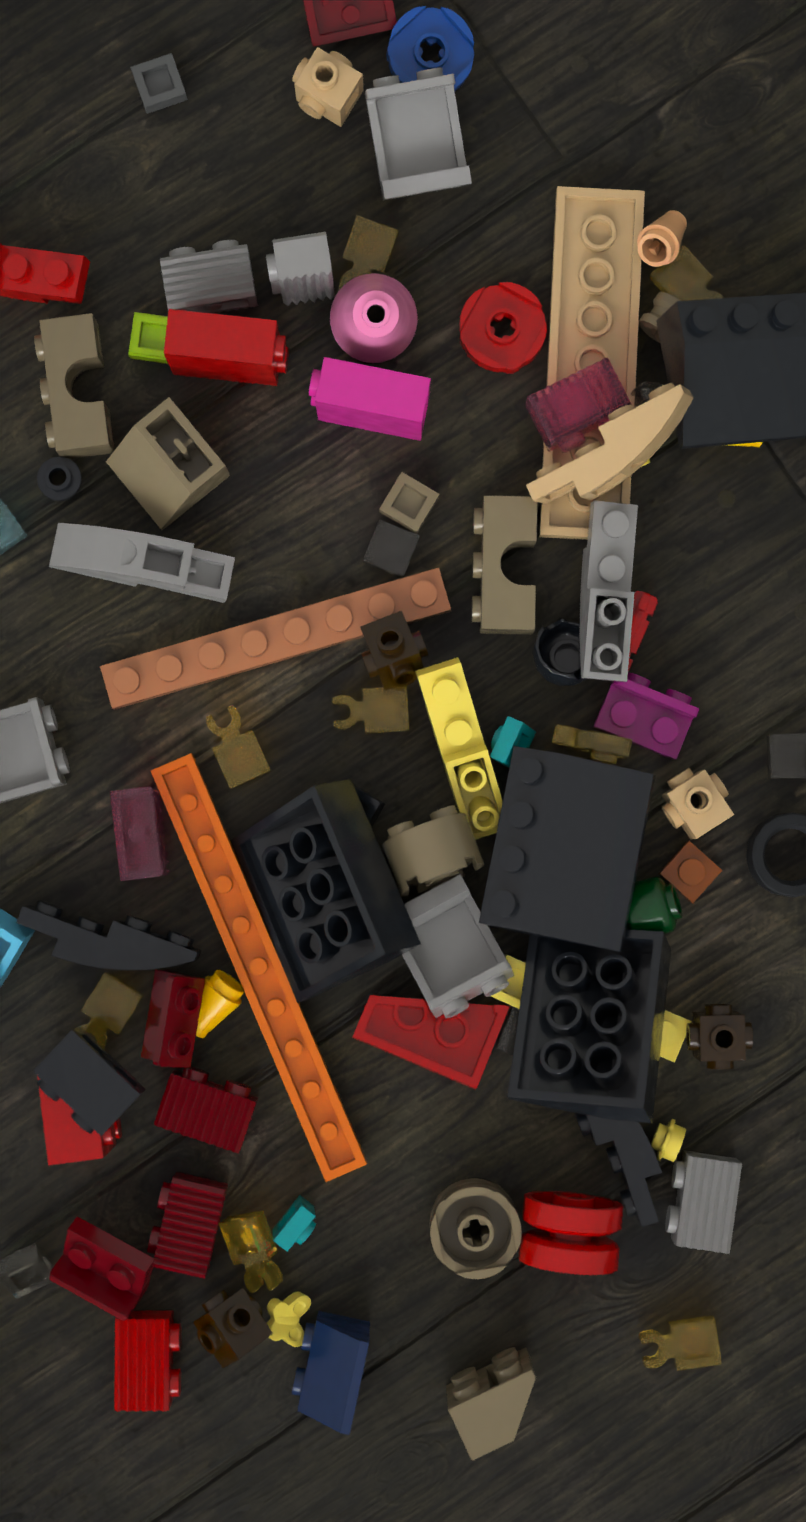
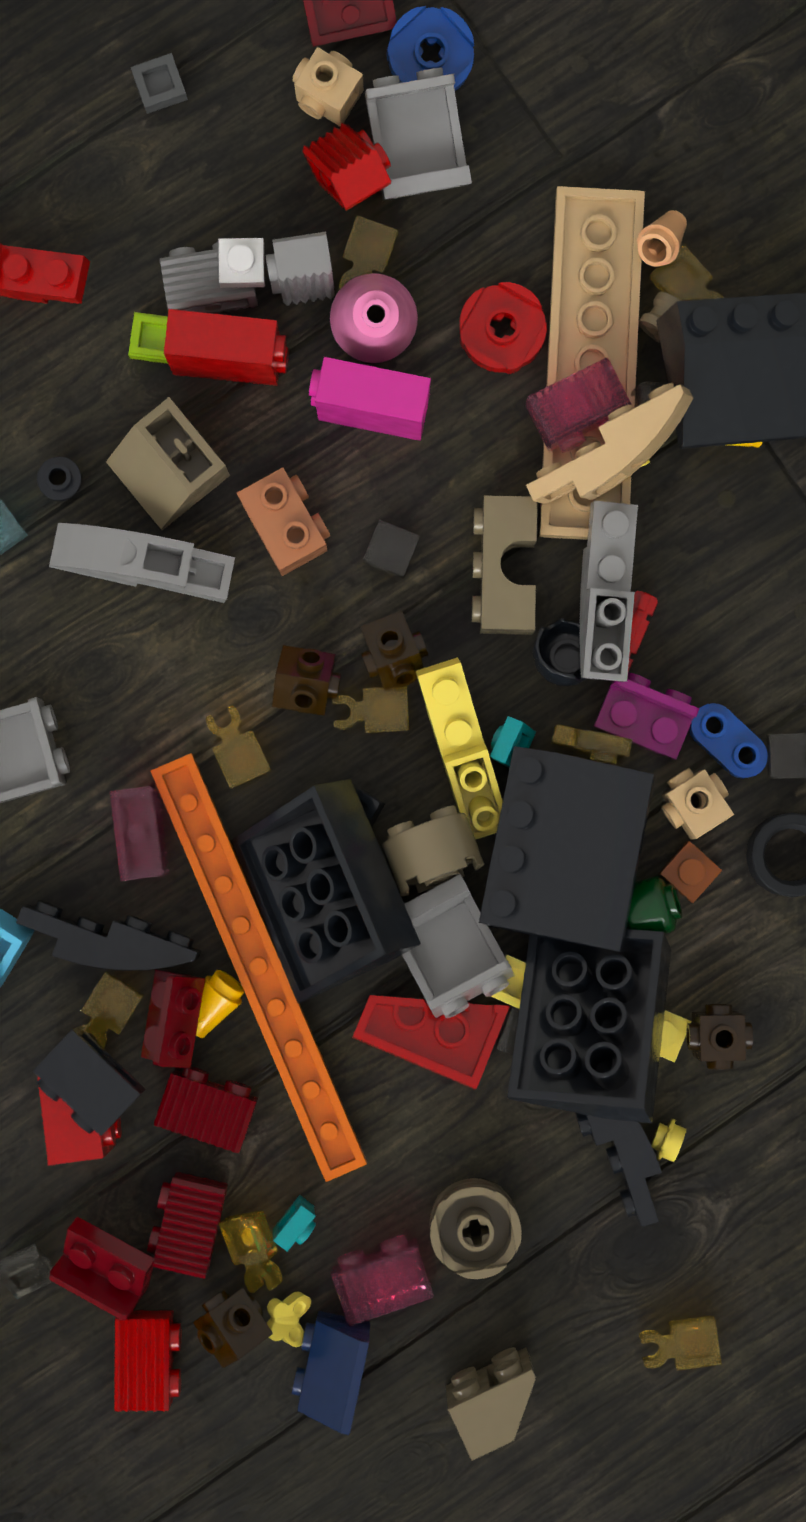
dark tan arch [34,313,115,459] -> none
nougat plate [100,568,451,710] -> none
dark tan plate [379,472,440,534] -> none
red wheel [519,1191,623,1275] -> none
light grey brick [665,1150,742,1254] -> none
none -> white plate [219,238,265,288]
none -> nougat brick [237,467,330,576]
none -> dark brown brick [272,645,341,716]
none -> red brick [302,123,391,211]
none -> clear pink brick [331,1235,434,1326]
none -> blue plate [689,703,768,778]

